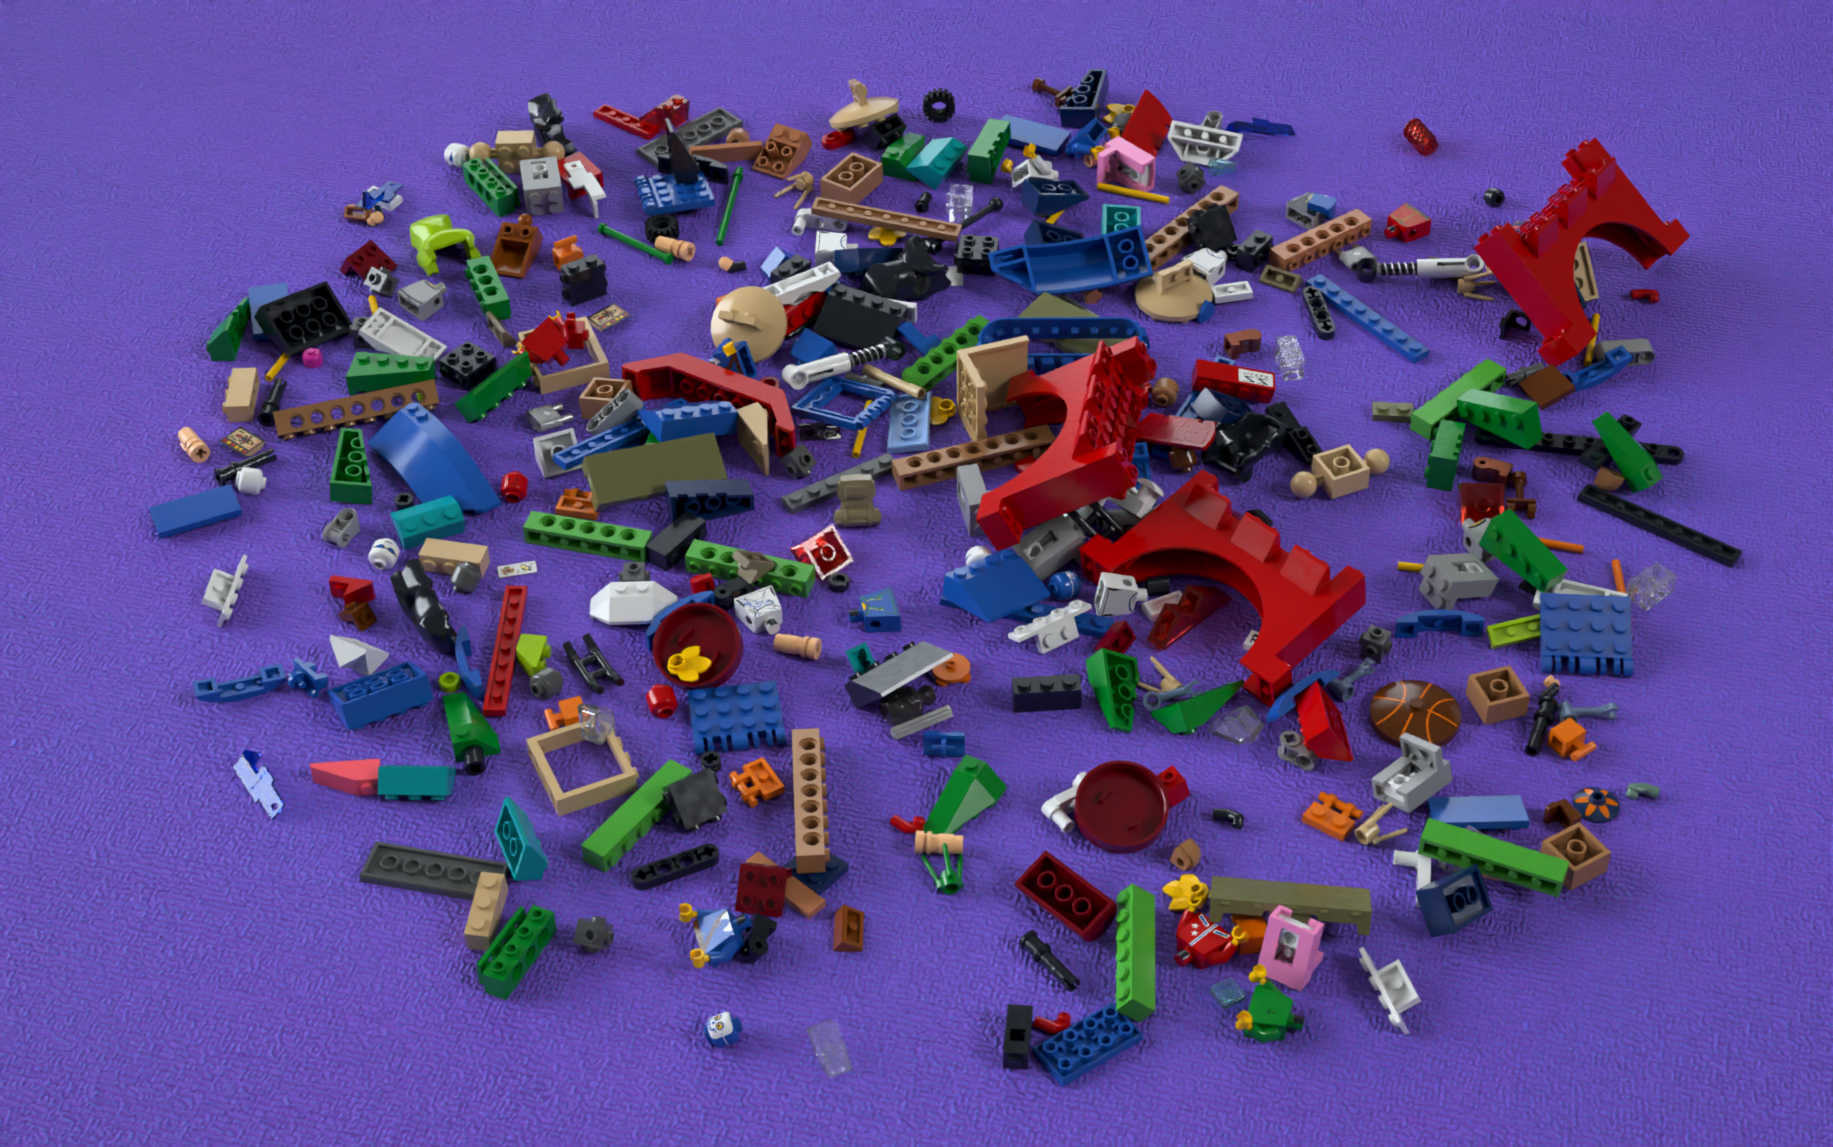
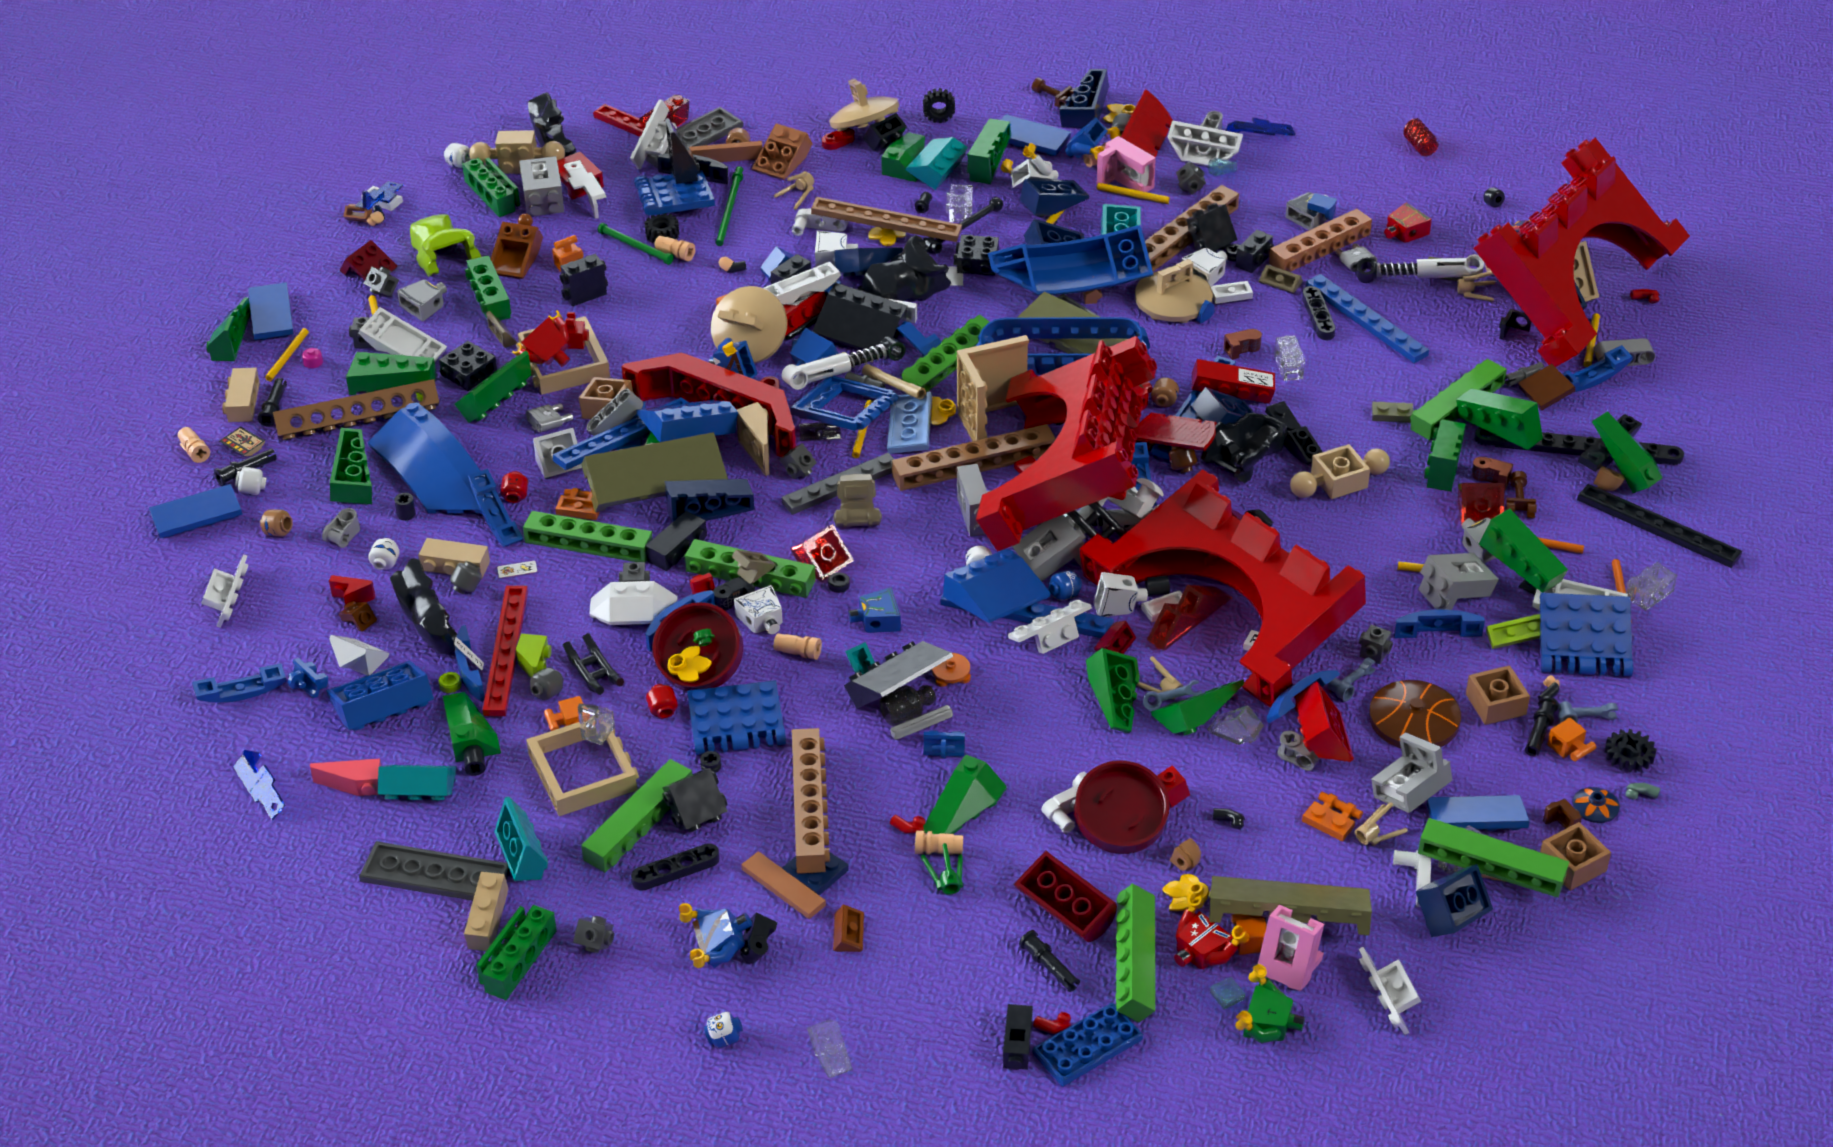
black slope [254,281,353,357] -> none
teal slope [390,495,465,550] -> none
piece [587,303,631,331] -> none
orange plate [729,757,785,808] -> none
dark red bracket [735,862,793,917] -> none
medium nougat brick [820,152,883,204] -> none
black brick [1012,674,1082,713] -> none
none -> medium nougat head [260,509,293,537]
none -> white sticker [454,637,484,670]
none -> blue slope [468,468,523,547]
none -> white bracket [630,100,677,169]
none -> green plate [693,629,715,647]
none -> black gear [1604,729,1657,772]

